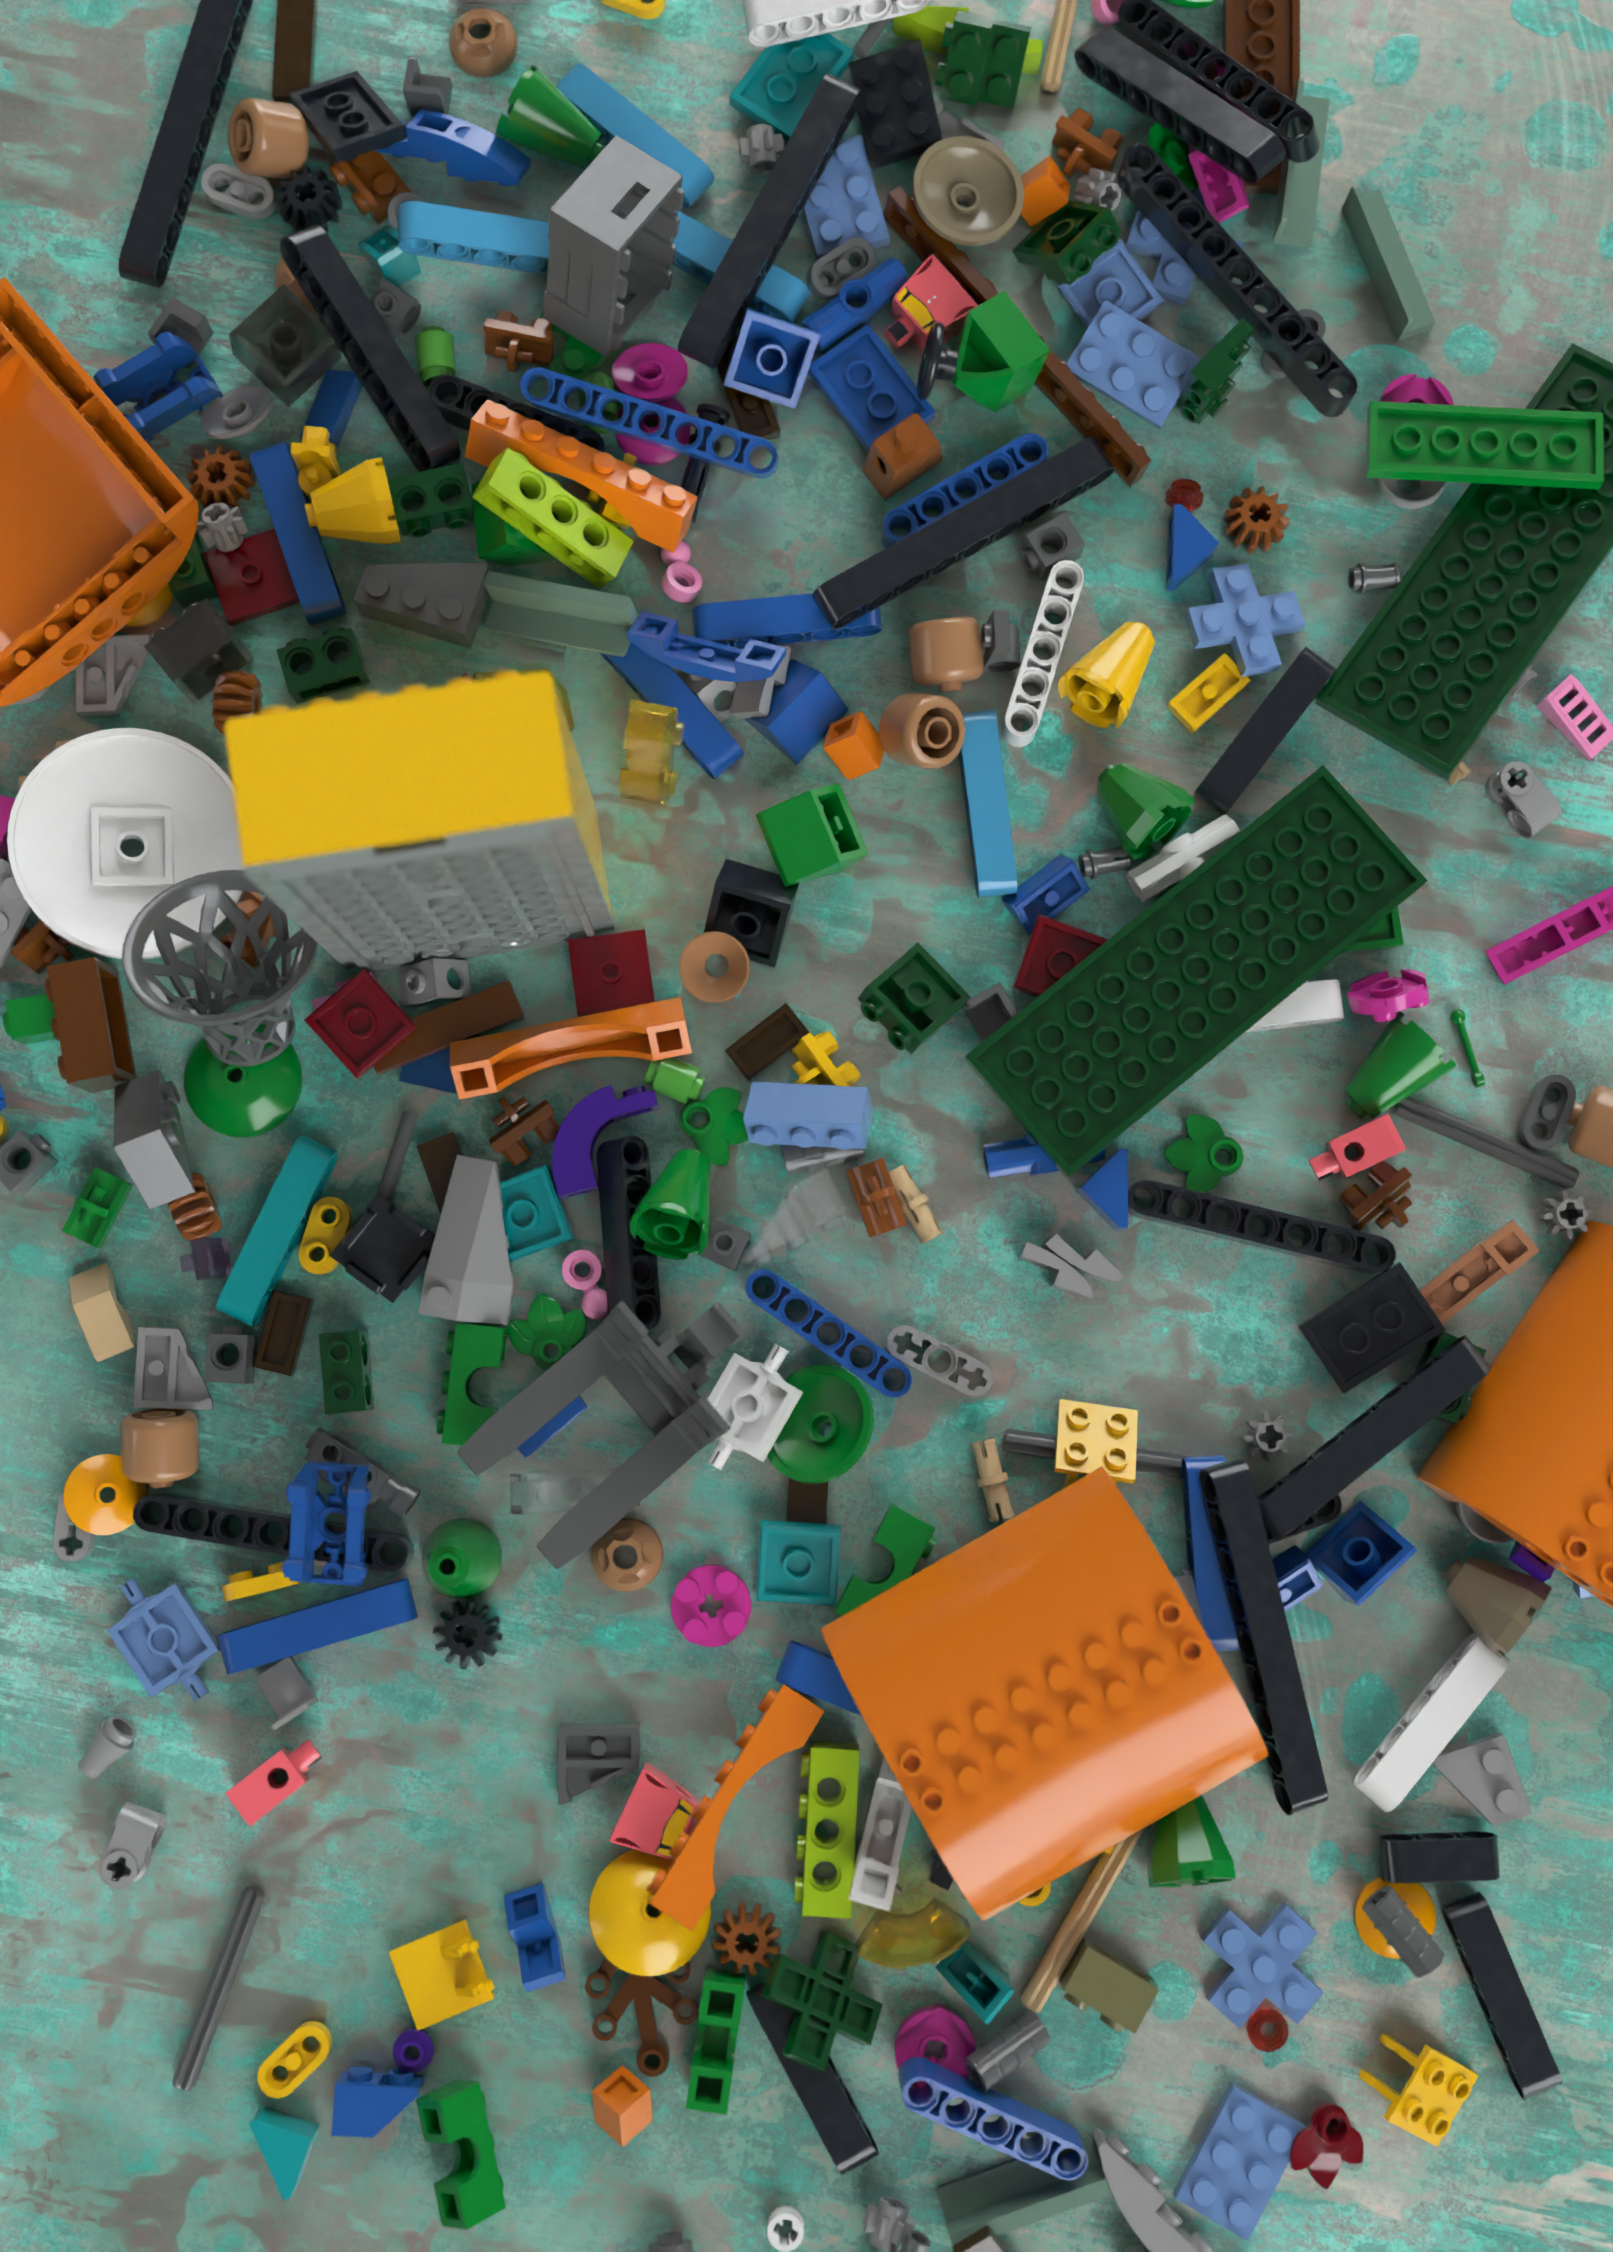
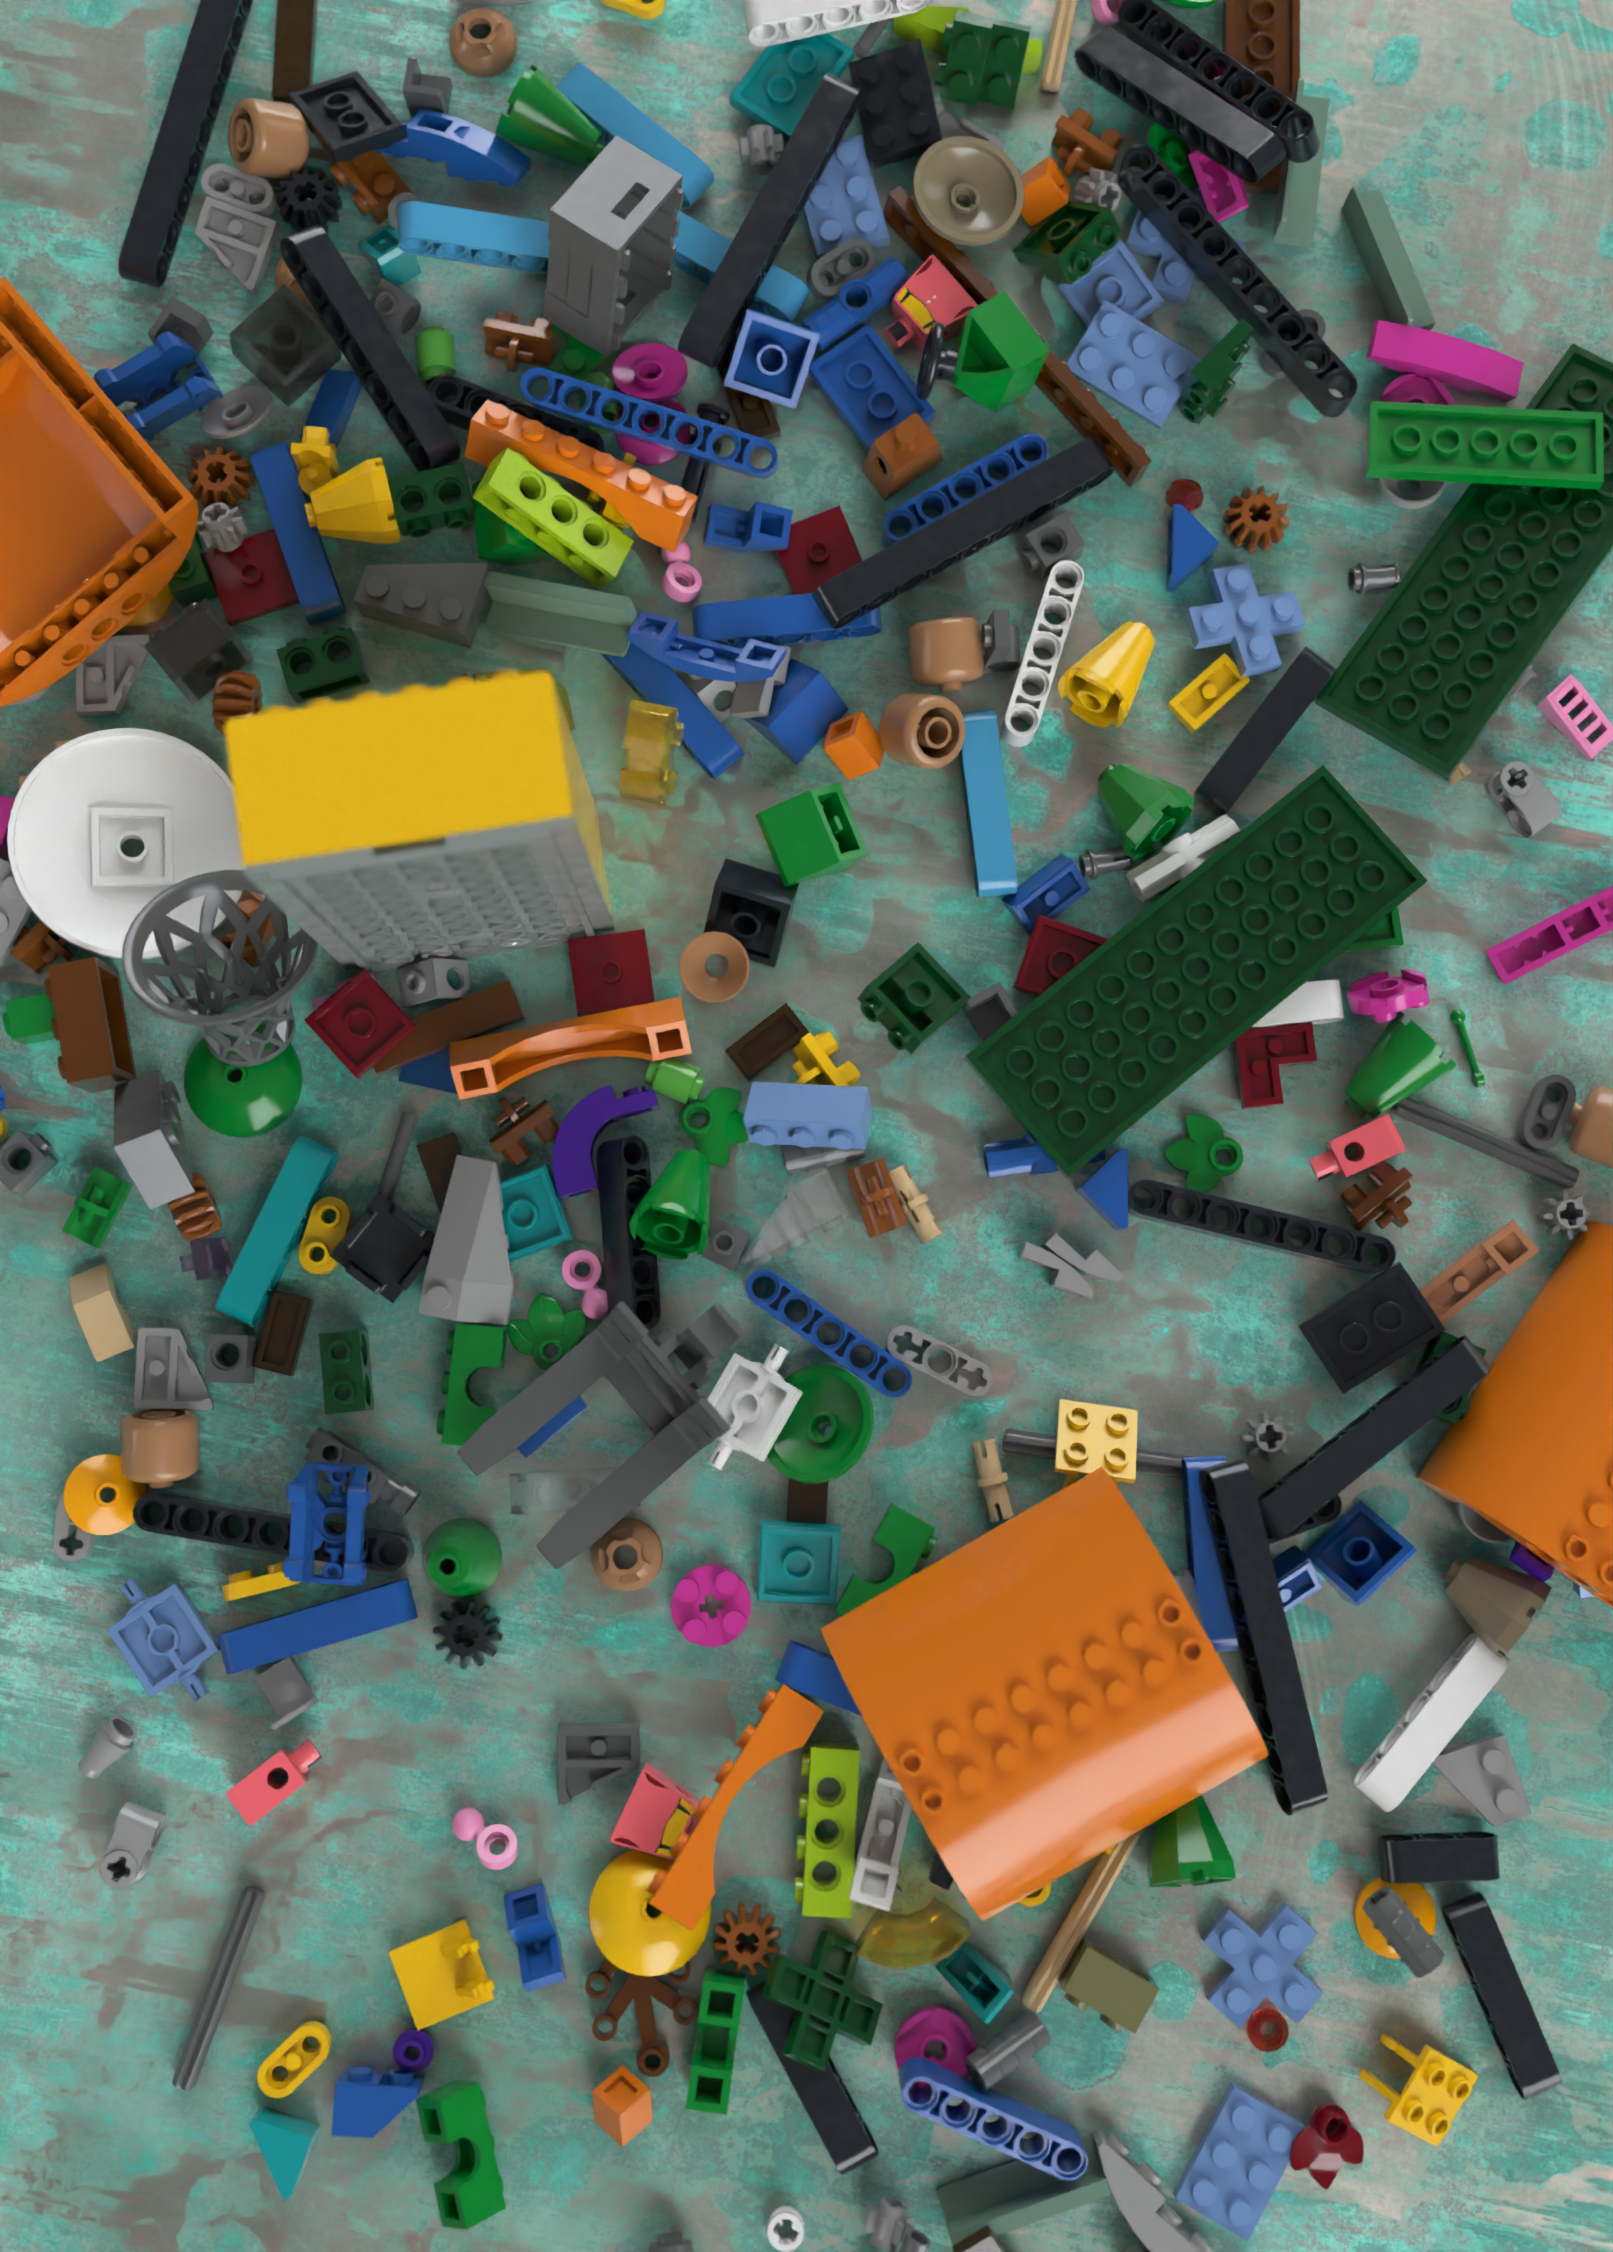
none -> light grey wing [194,196,281,296]
none -> bright pink plate [452,1807,518,1870]
none -> blue slope [703,502,793,553]
none -> dark red plate [775,506,863,595]
none -> dark red plate [1233,1022,1317,1110]
none -> dark pink slope [1367,320,1524,402]

